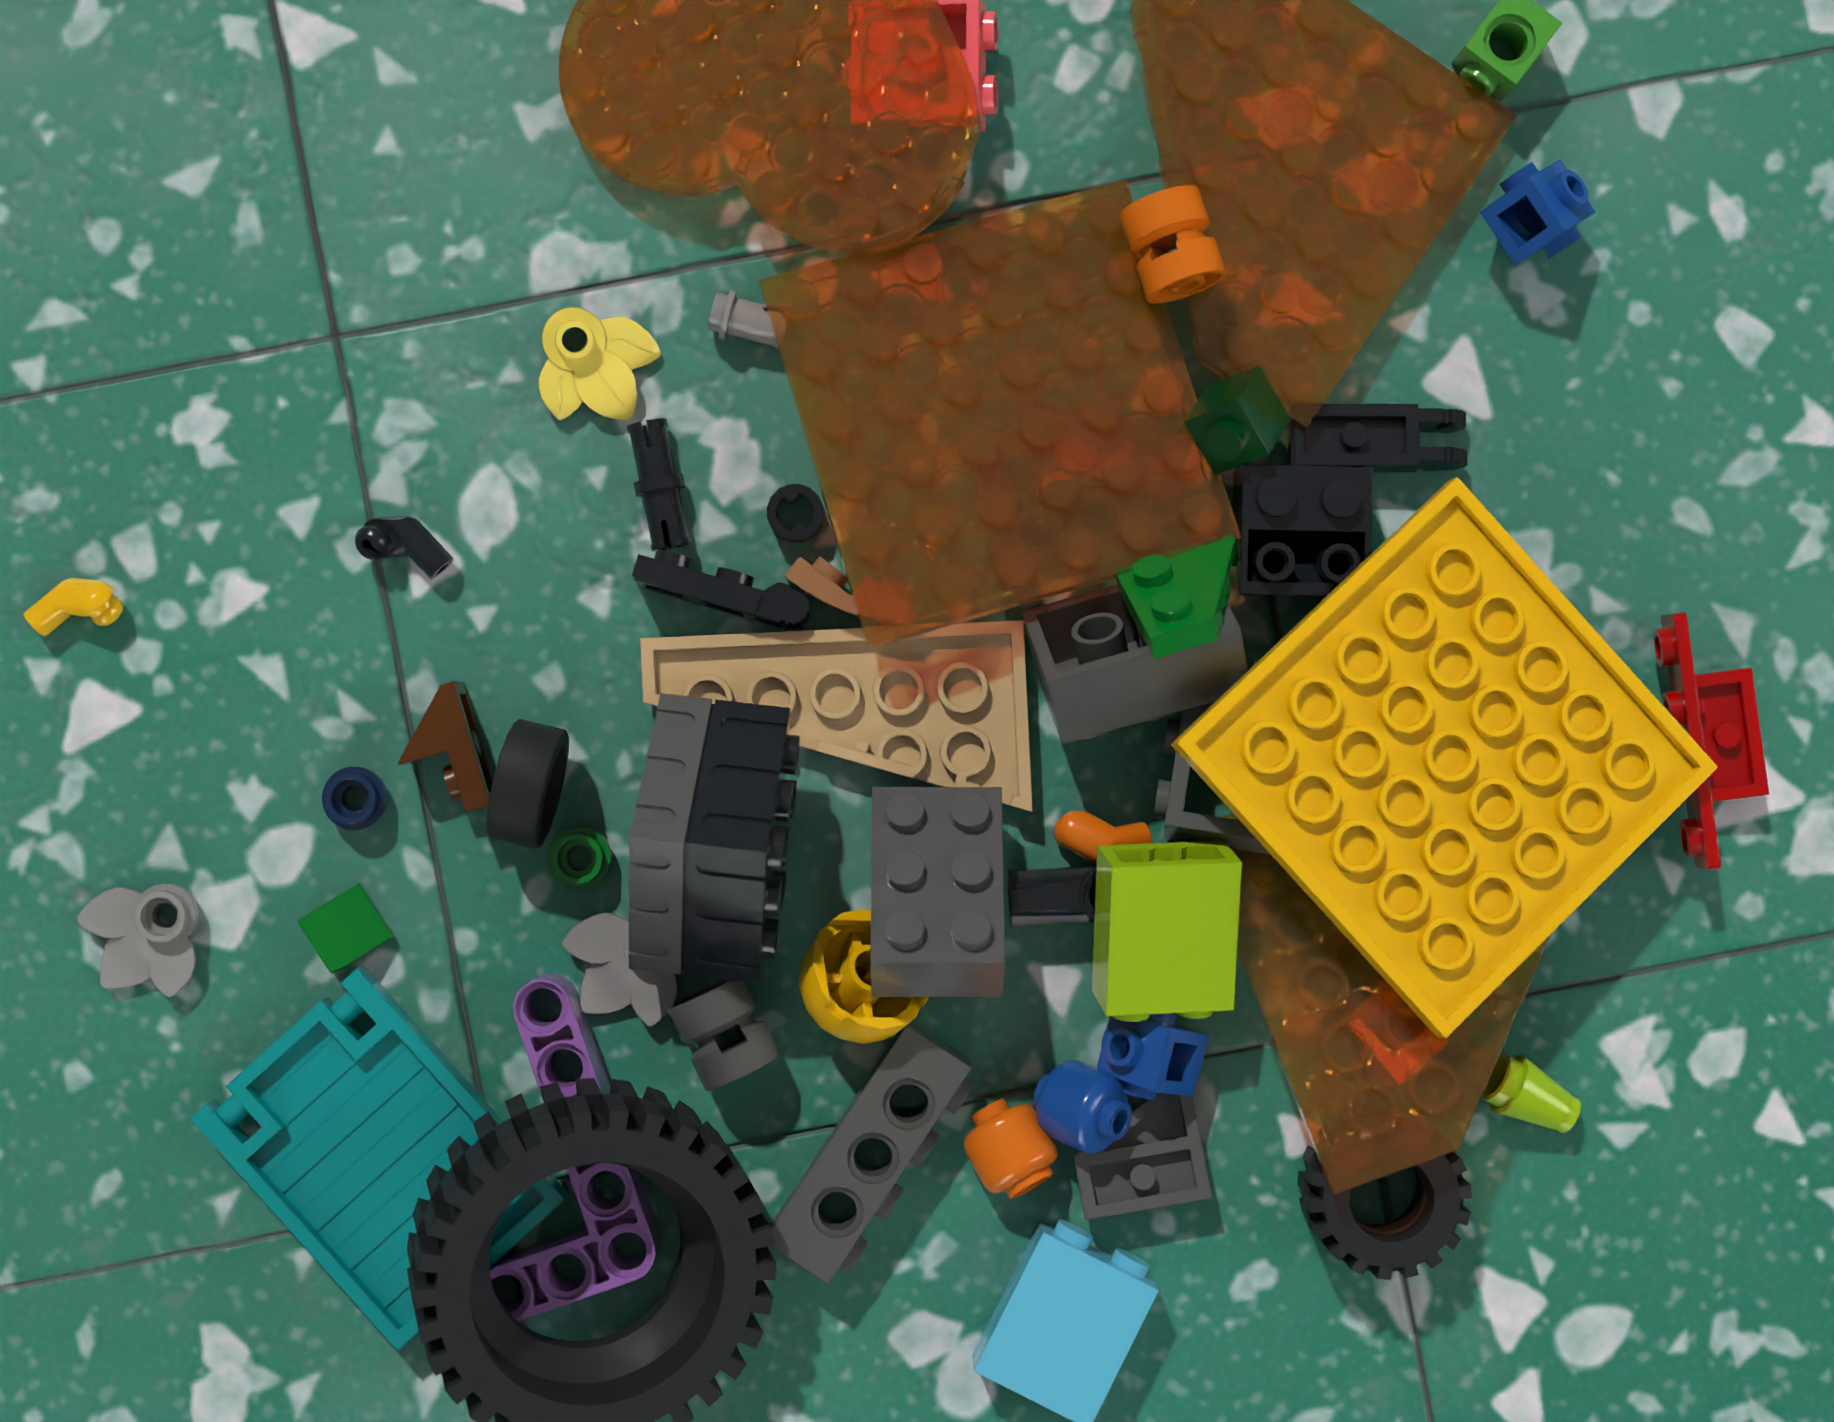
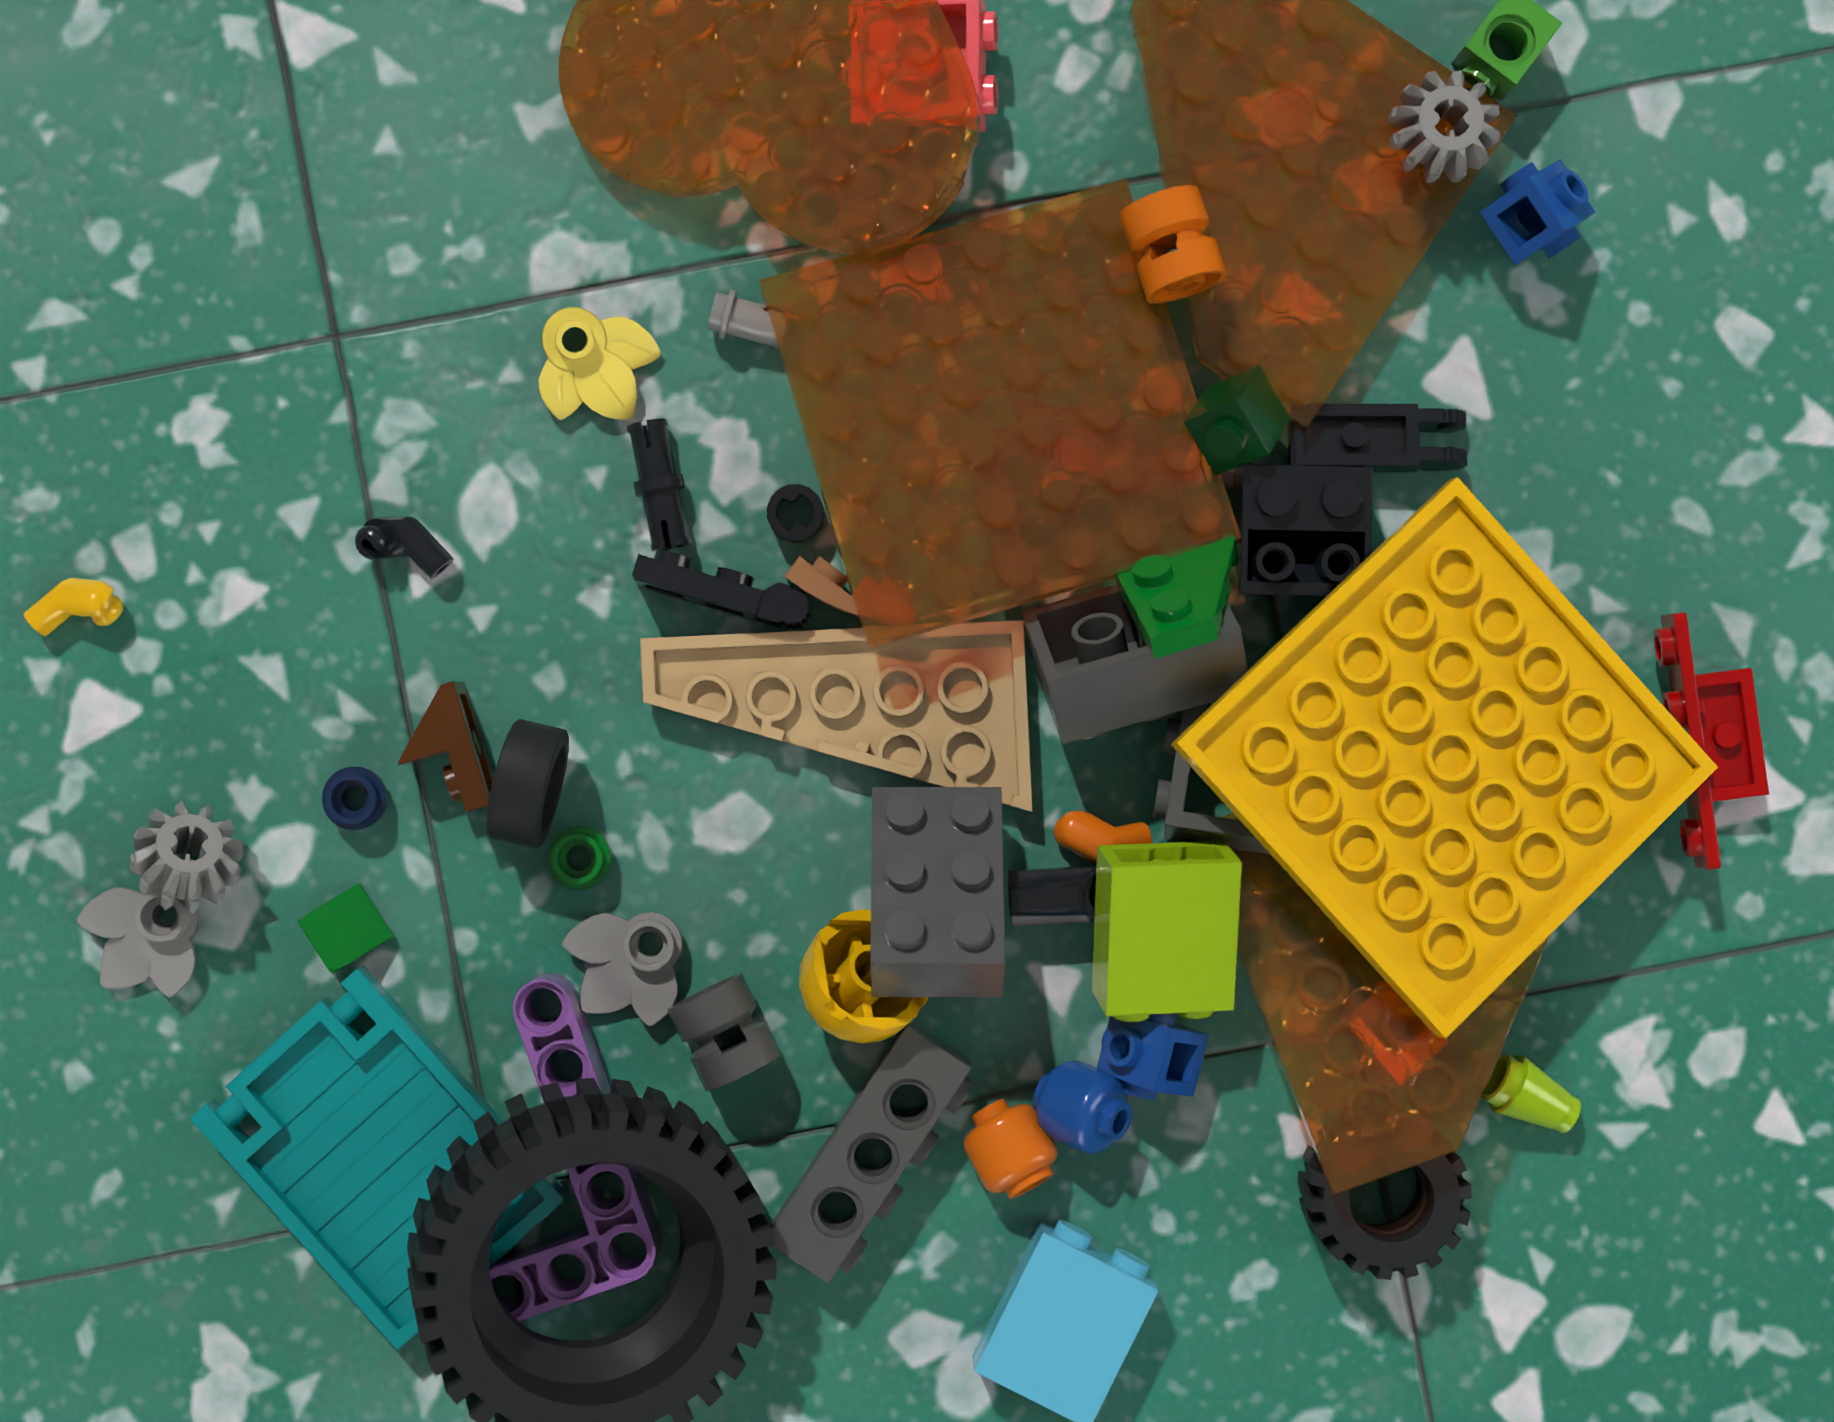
black piece [629,693,800,983] -> none
dark grey wing [1073,1093,1212,1220] -> none
none -> light grey gear [129,800,244,914]
none -> light grey gear [1388,70,1501,183]

